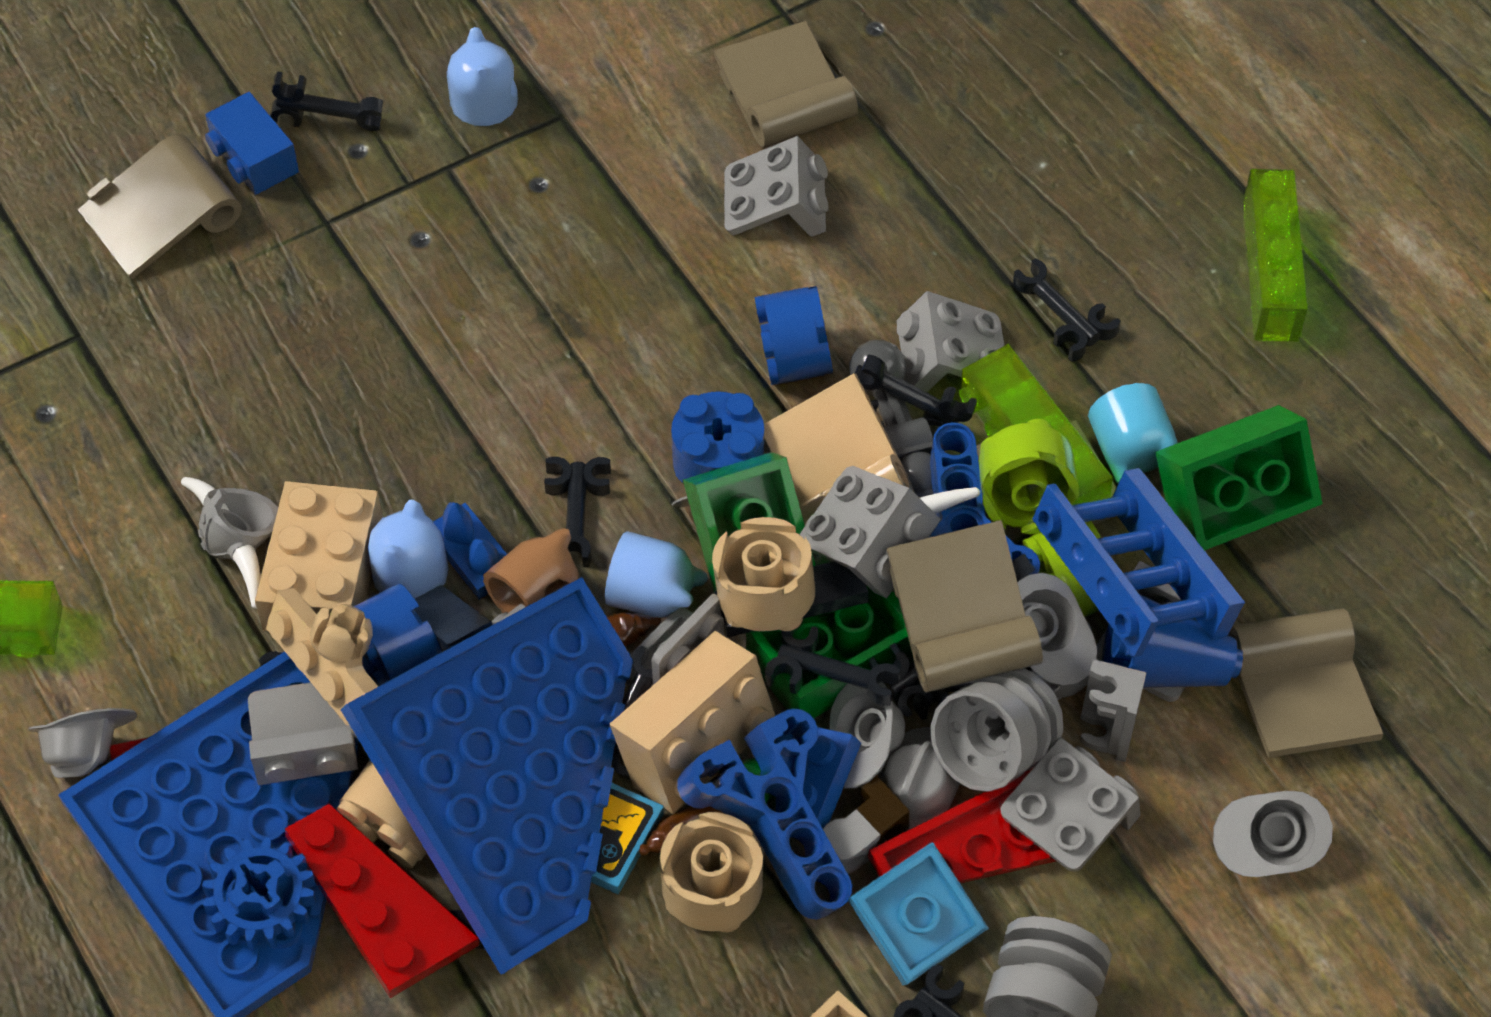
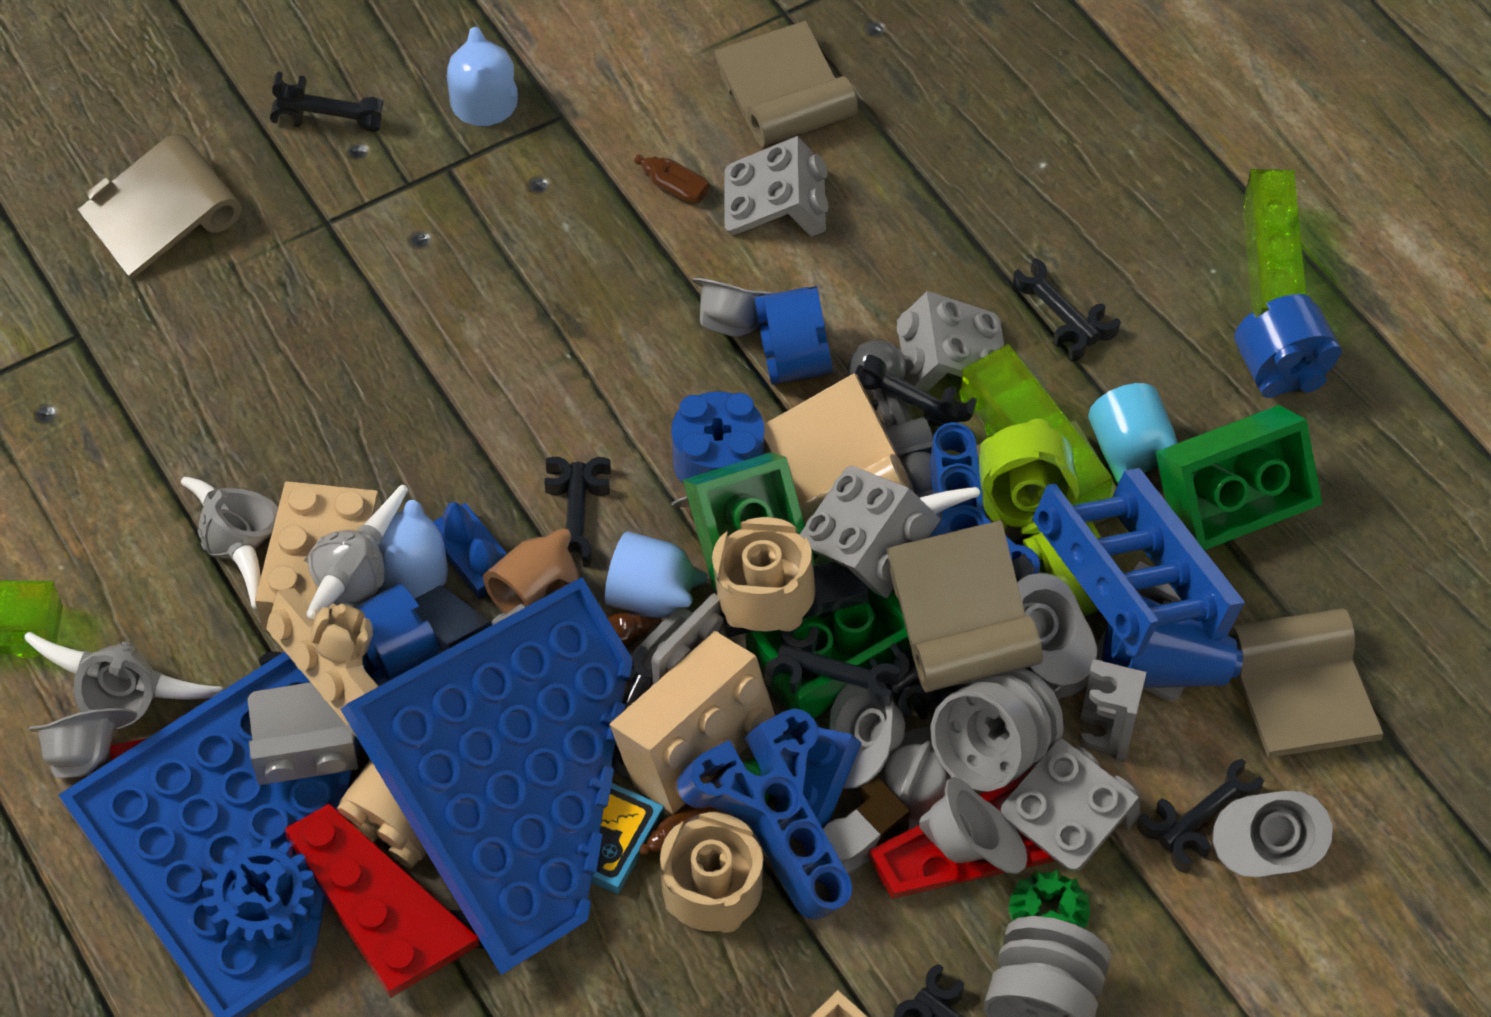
blue brick [205,91,299,195] -> none
dark azure tile [848,842,989,986] -> none
none -> light grey helmet [25,632,224,729]
none -> light grey helmet [304,485,408,619]
none -> reddish brown piece [634,154,710,205]
none -> light grey piece [692,278,777,336]
none -> light grey piece [919,777,1027,874]
none -> green gear [1009,869,1091,929]
none -> black bar [1137,759,1264,874]
none -> blue brick [1234,294,1342,398]

